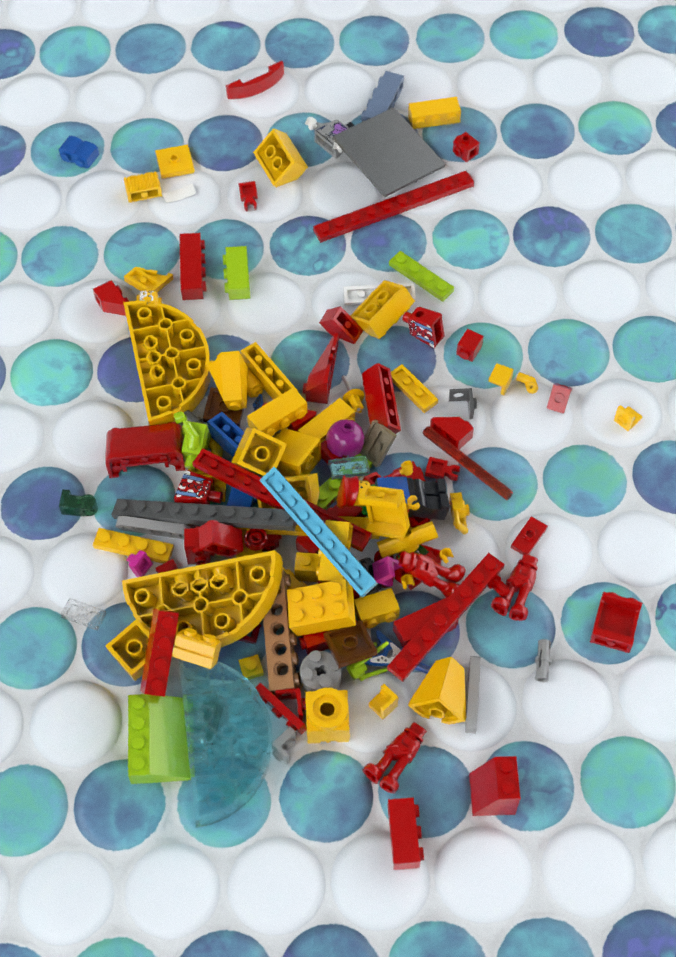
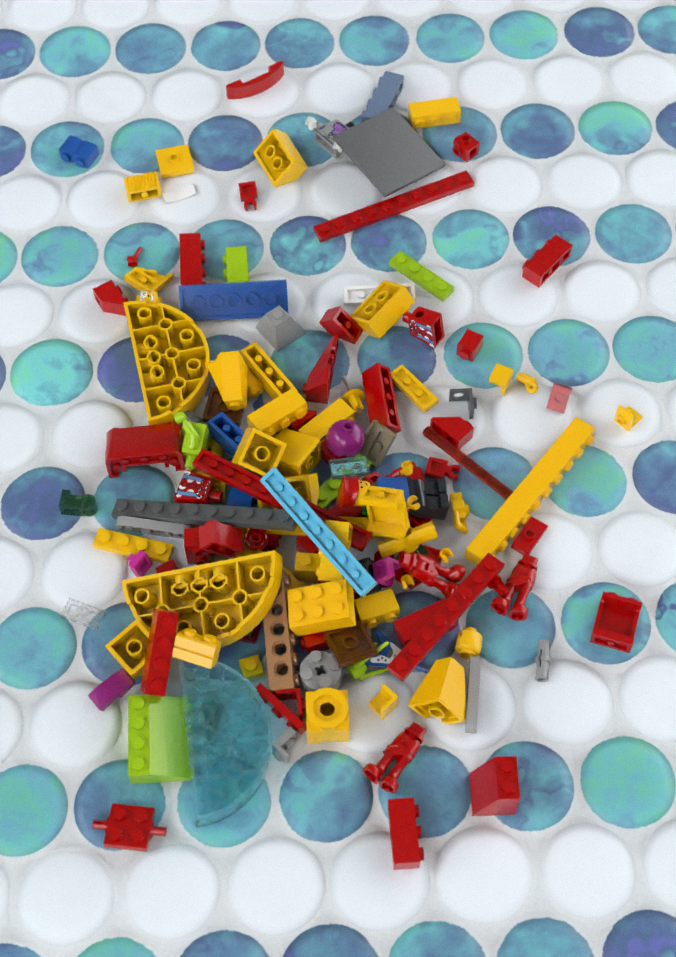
none -> magenta slope [88,668,136,711]
none -> red plate [92,803,167,852]
none -> red hand [127,247,142,267]
none -> blue plate [178,279,288,321]
none -> light grey slope [256,305,306,352]
none -> yellow head [455,627,483,659]
none -> yellow brick [465,417,595,566]
none -> red brick [522,235,573,288]

